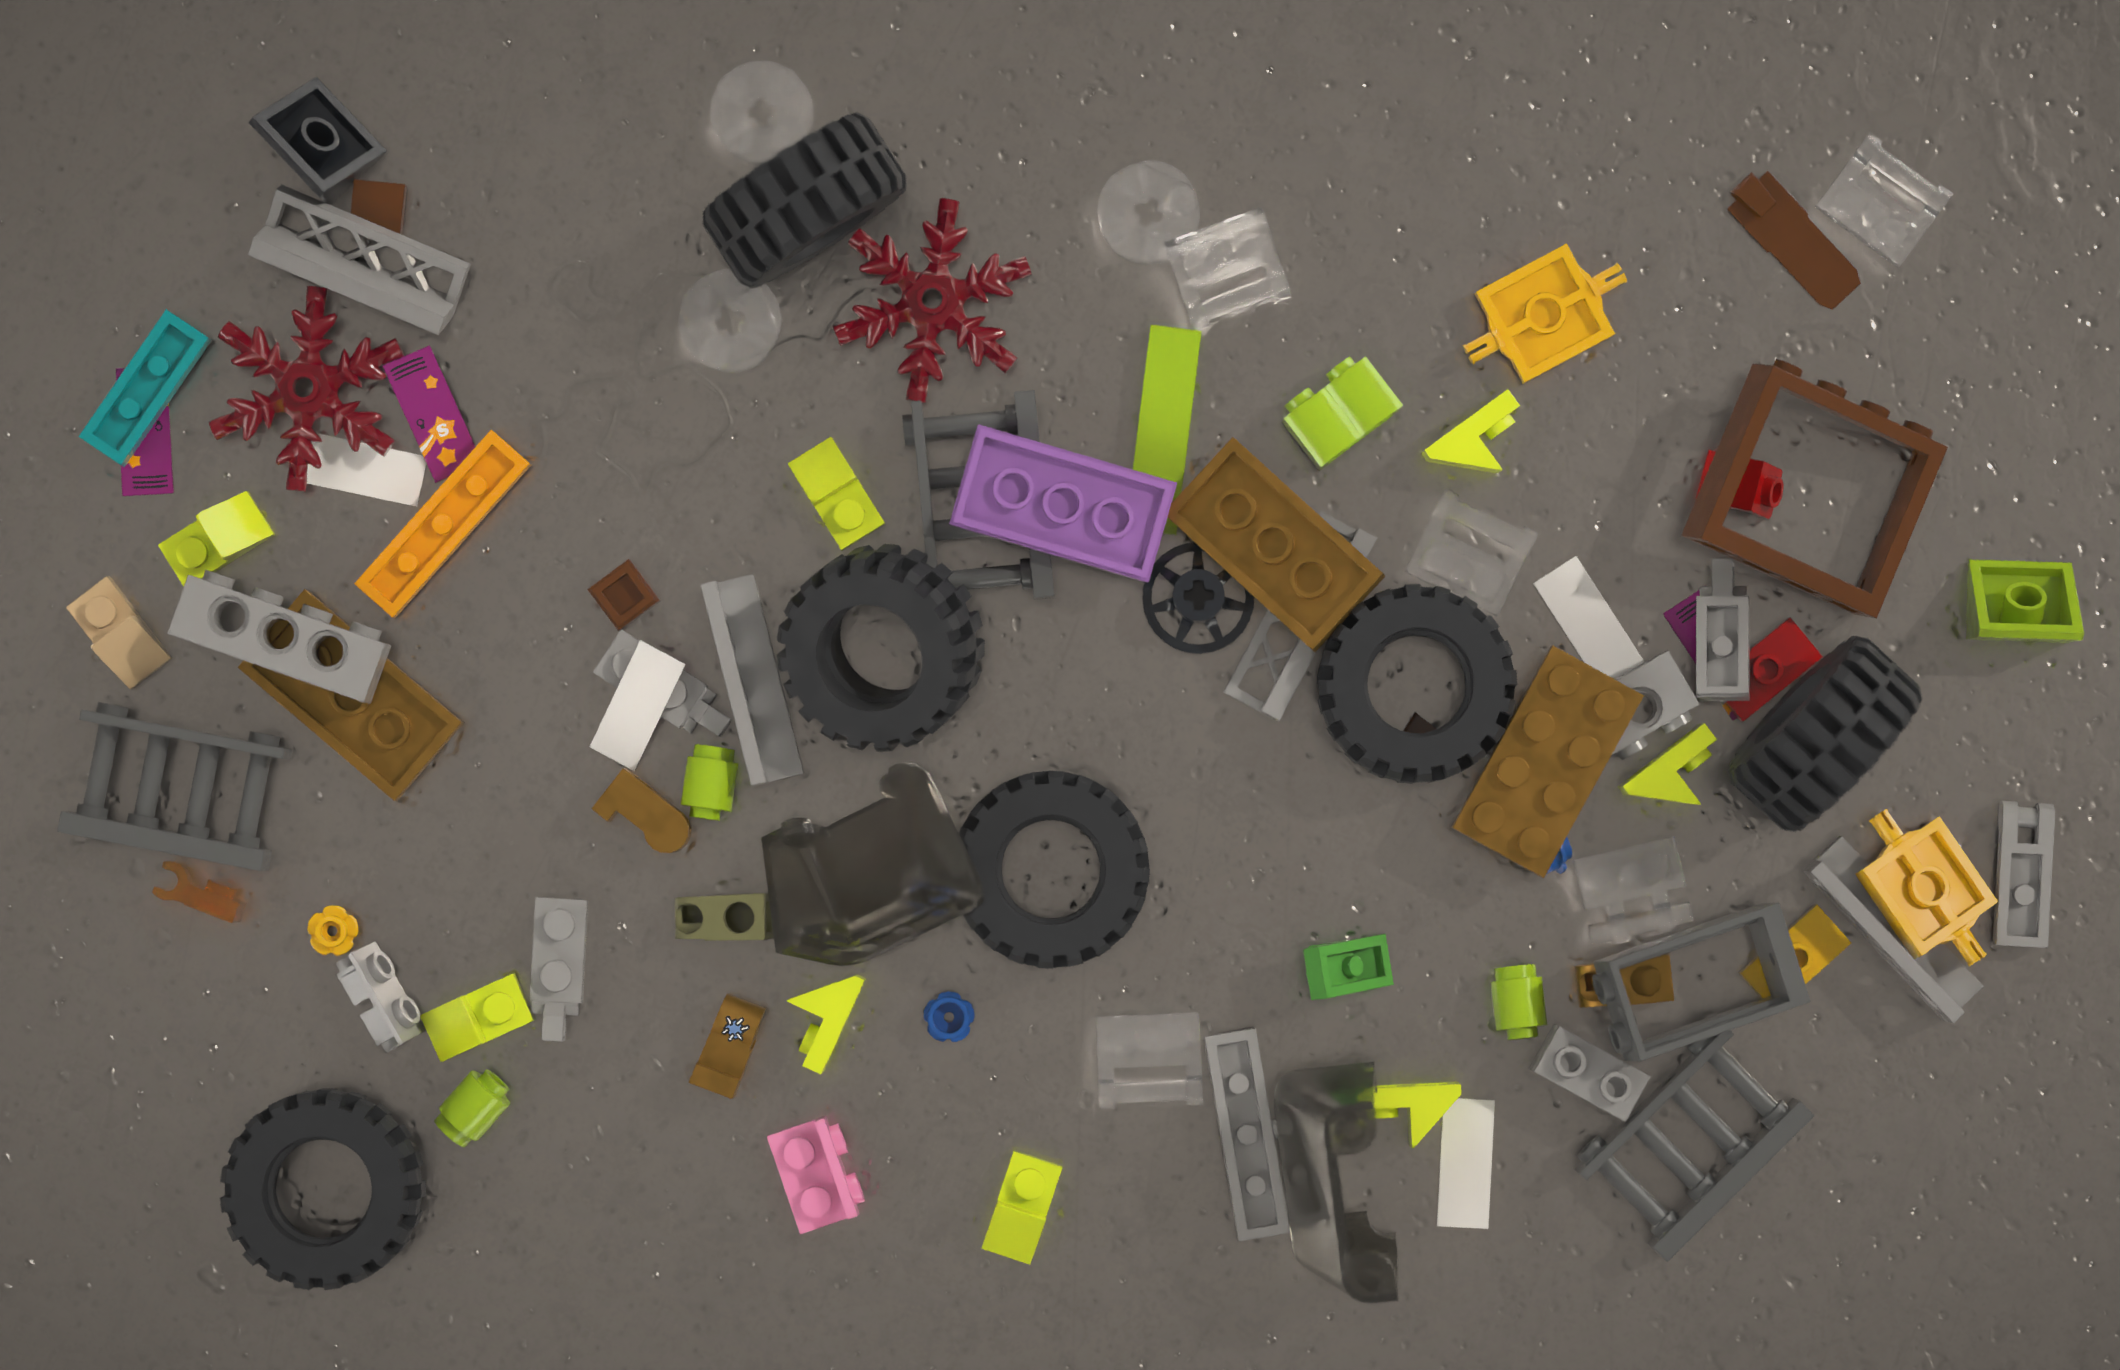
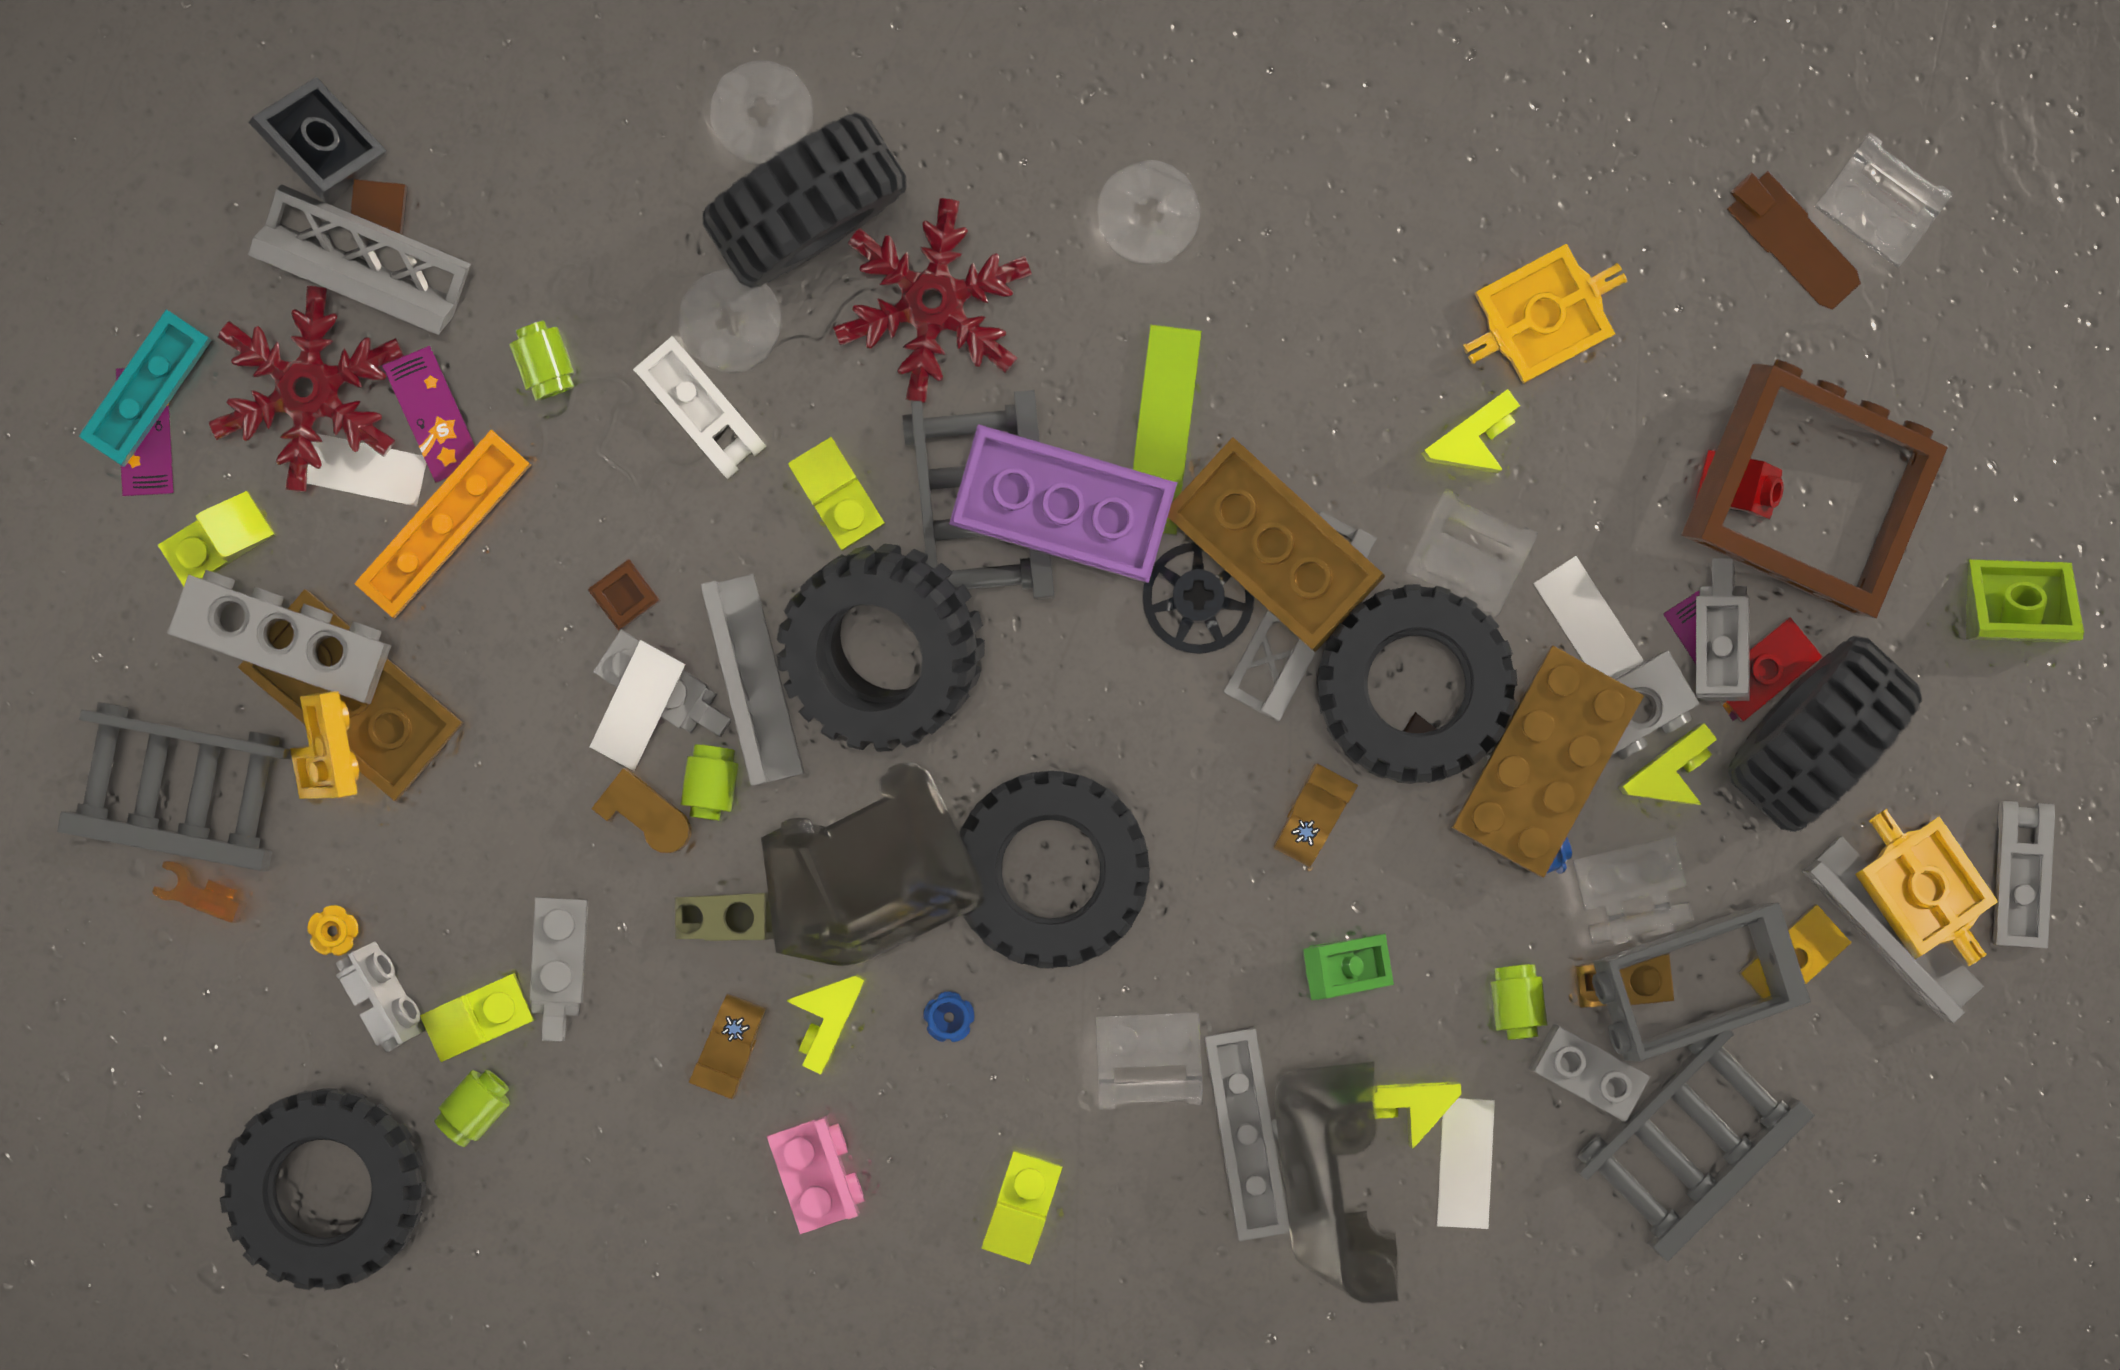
tan slope [66,576,172,689] -> none
clear plate [1164,207,1291,330] -> none
lime brick [1282,356,1403,471] -> none
none -> yellow plate [290,691,359,799]
none -> lime brick [509,321,574,401]
none -> white plate [634,336,767,480]
none -> pearl gold leg [1273,763,1358,868]

